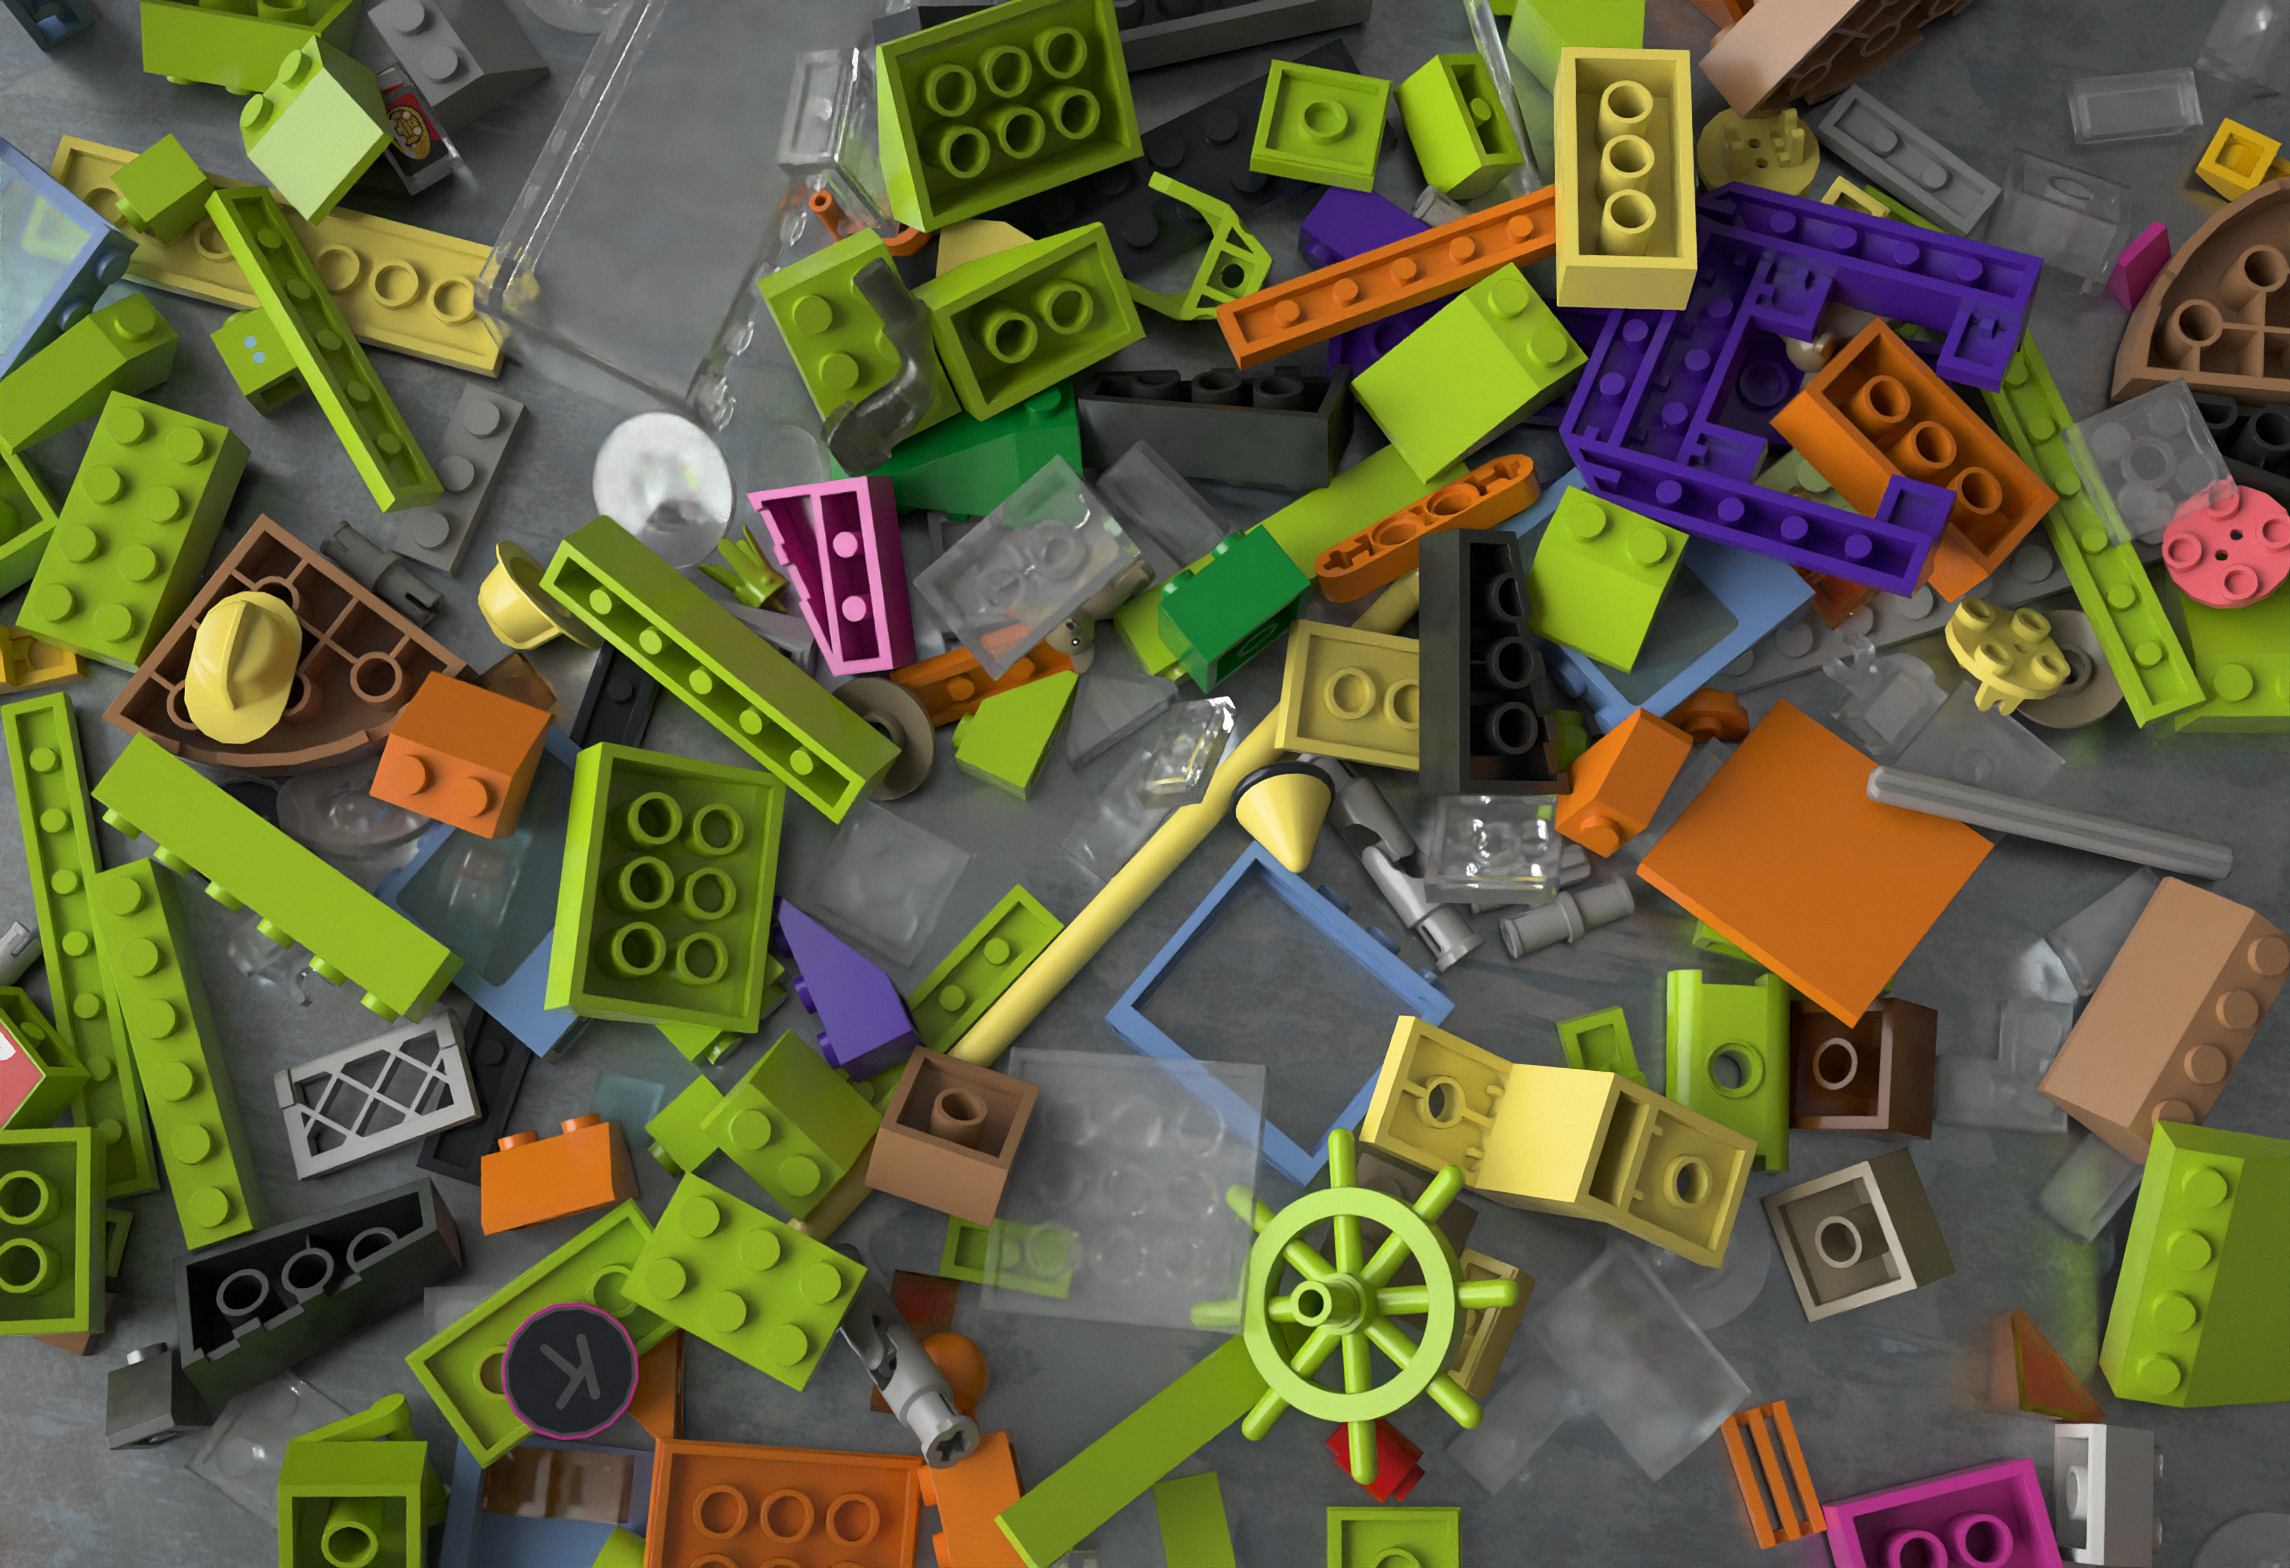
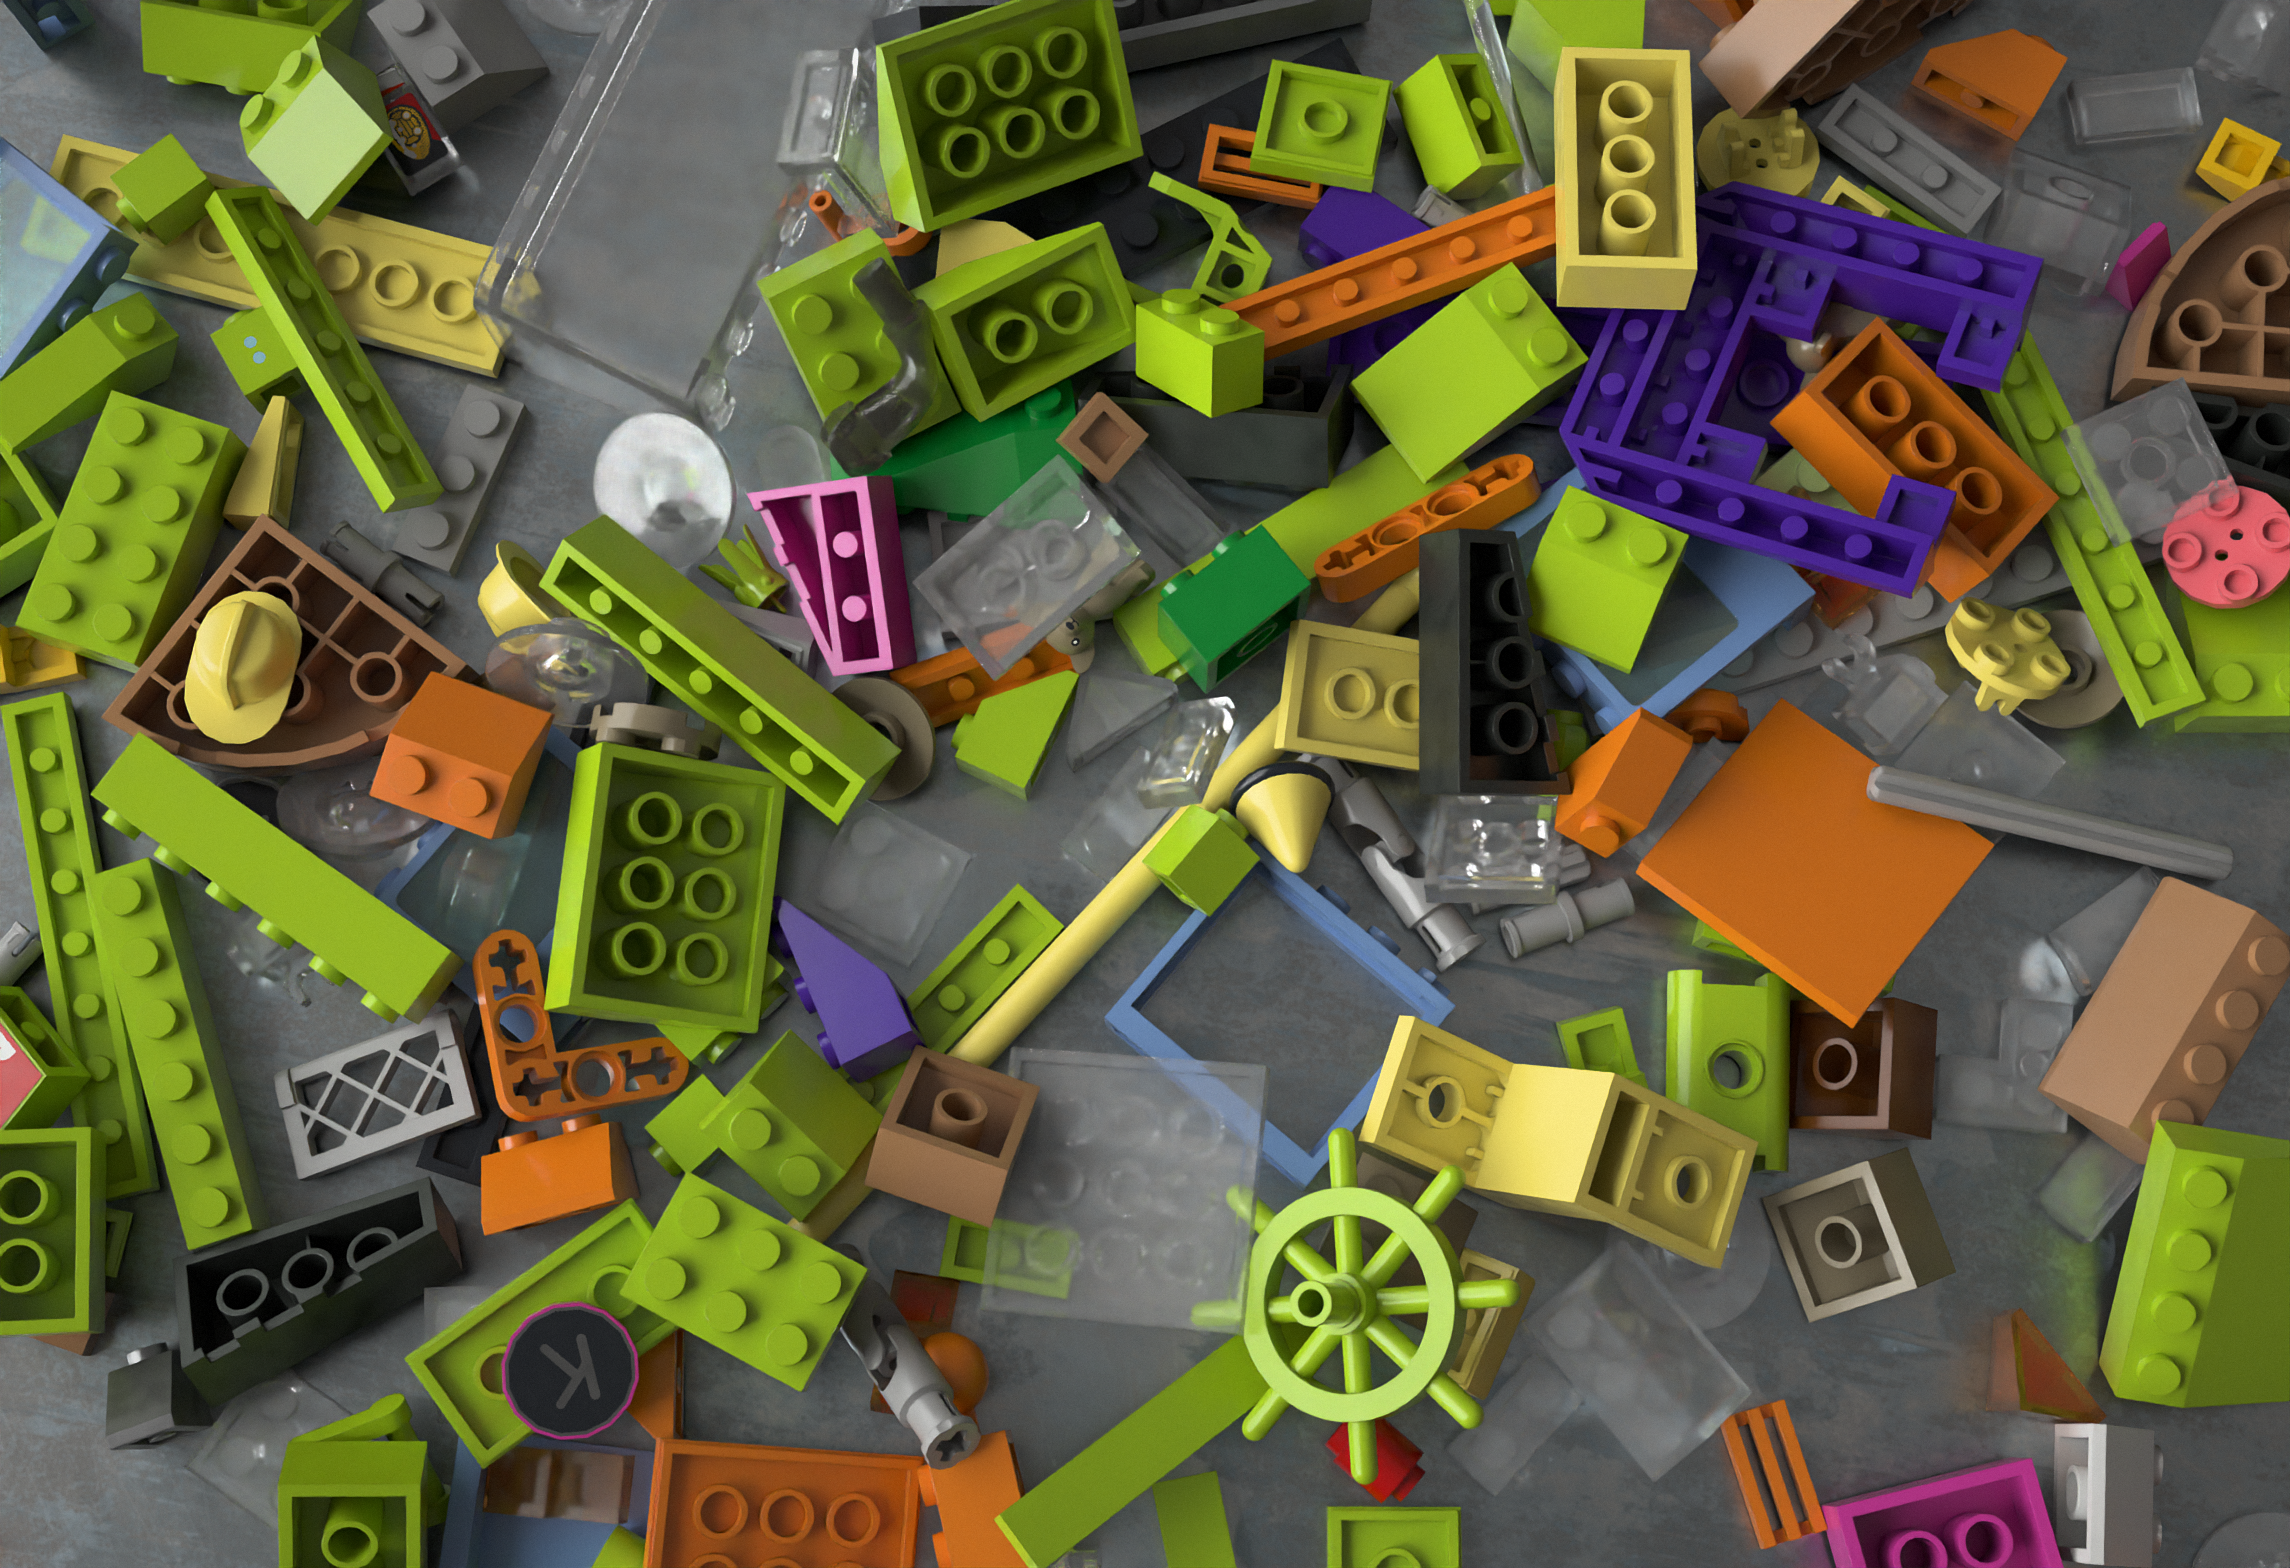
none -> light yellow slope [222,395,305,531]
none -> orange beam [472,929,689,1122]
none -> clear piece [485,617,649,728]
none -> dark tan plate [589,702,723,761]
none -> medium nougat plate [1056,392,1149,483]
none -> lime brick [1136,288,1265,418]
none -> lime brick [1141,804,1260,917]
none -> orange tile [1198,124,1324,210]
none -> orange slope [1910,28,2068,142]

